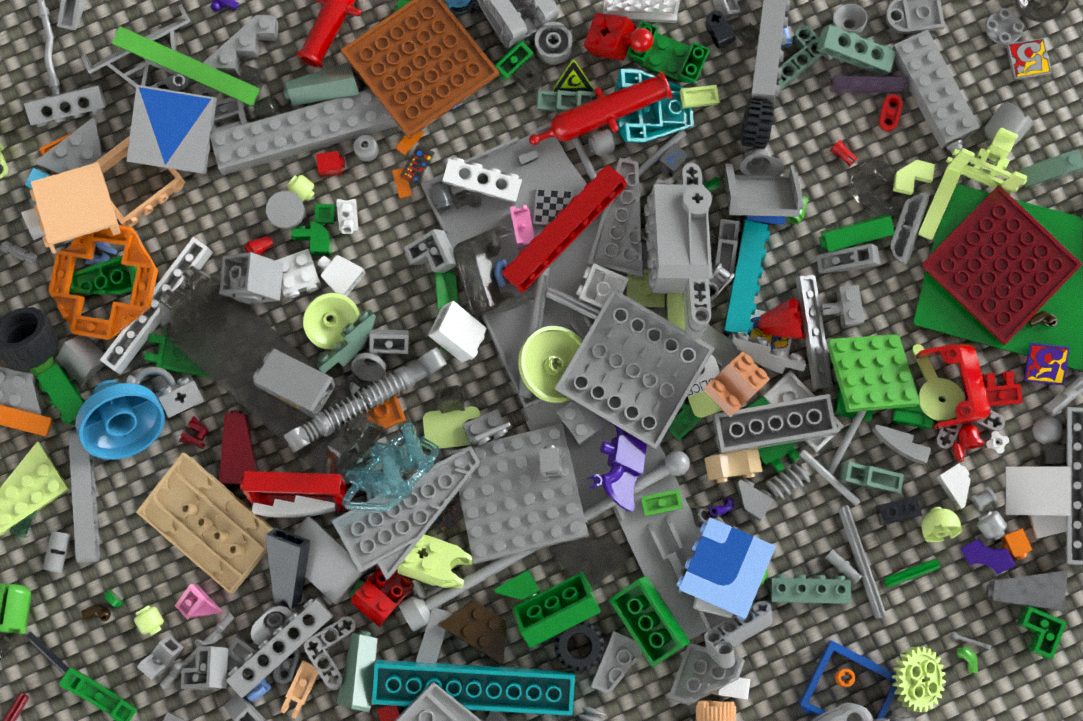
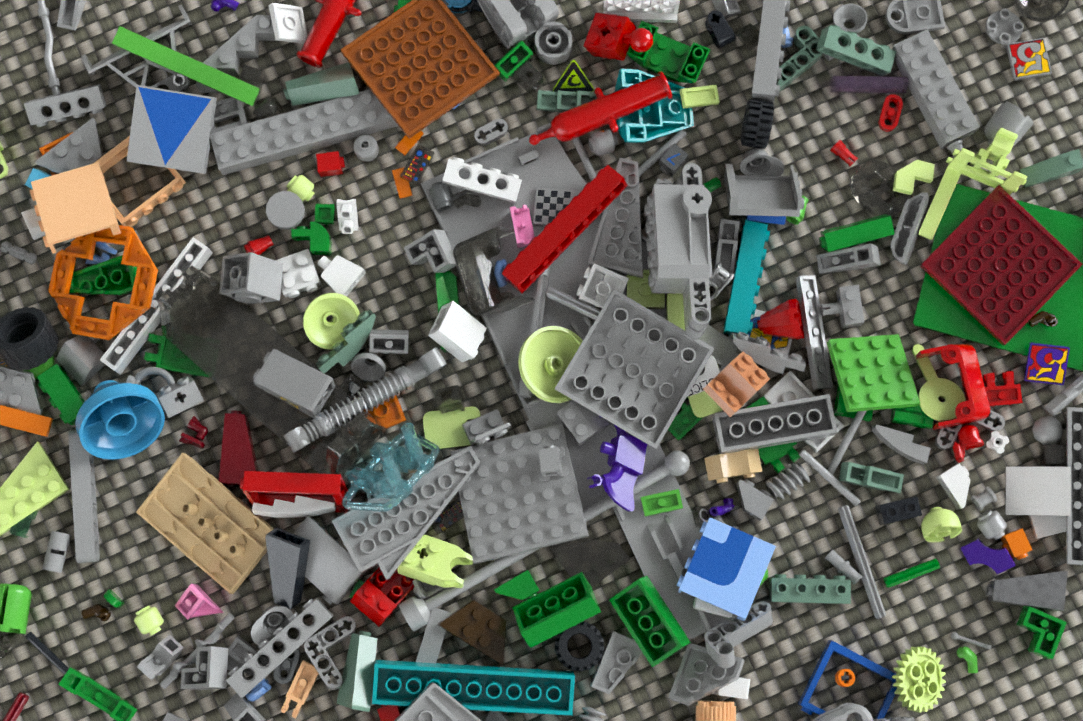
none -> white tile [268,3,308,44]
none -> light grey beam [474,119,508,146]

